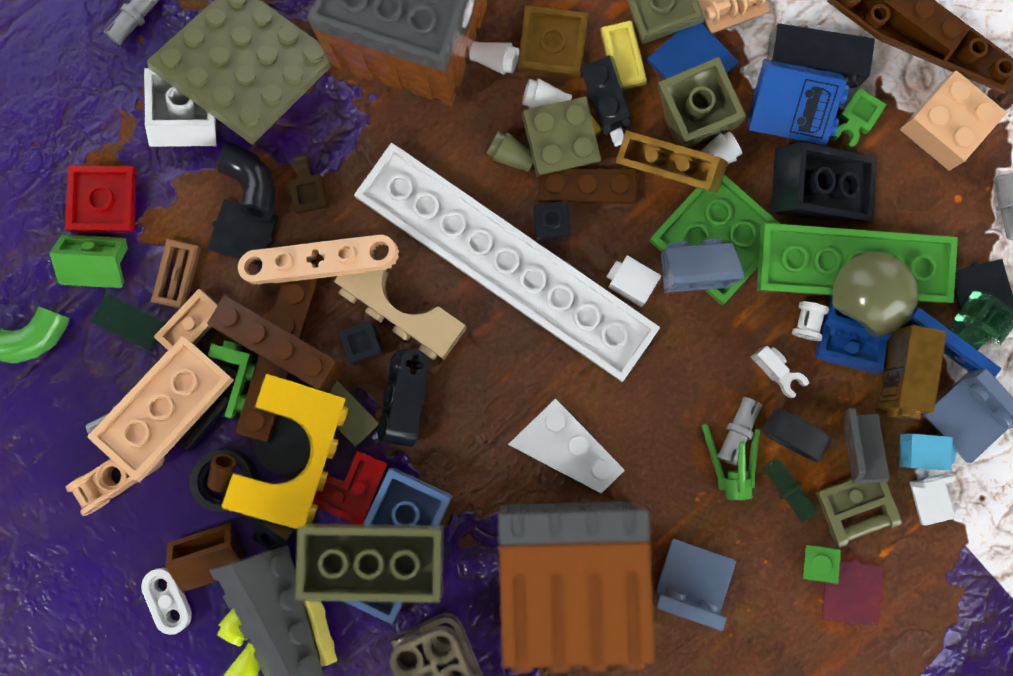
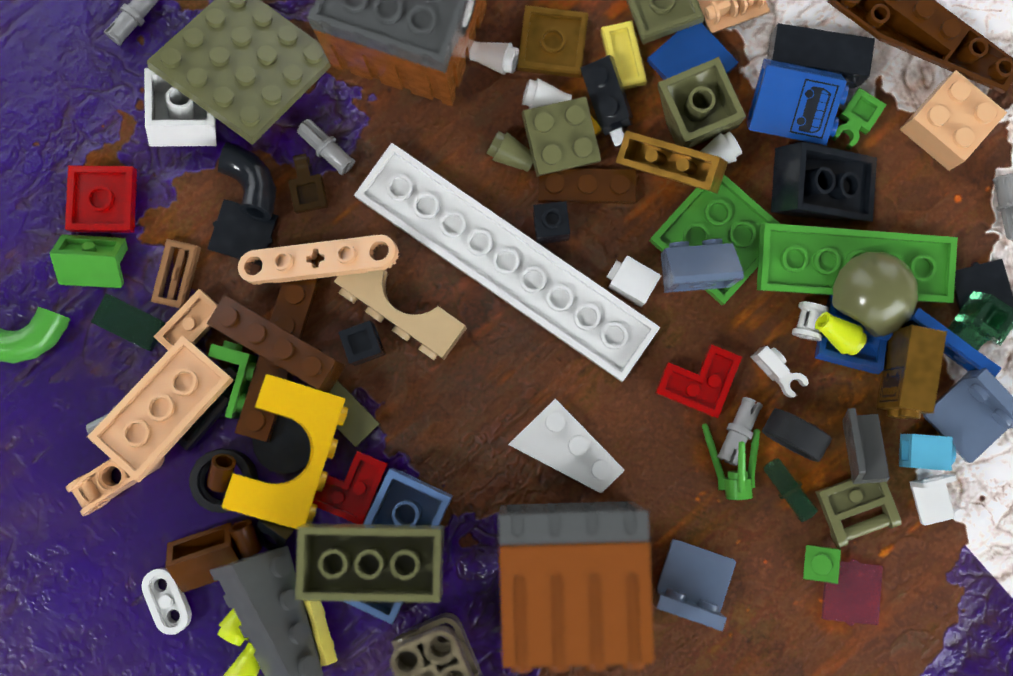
black piece [377,349,429,447] -> none
none -> reddish brown hinge [229,519,262,558]
none -> light grey axle [297,119,355,175]
none -> red plate [655,344,742,418]
none -> neon yellow cone [815,312,867,355]

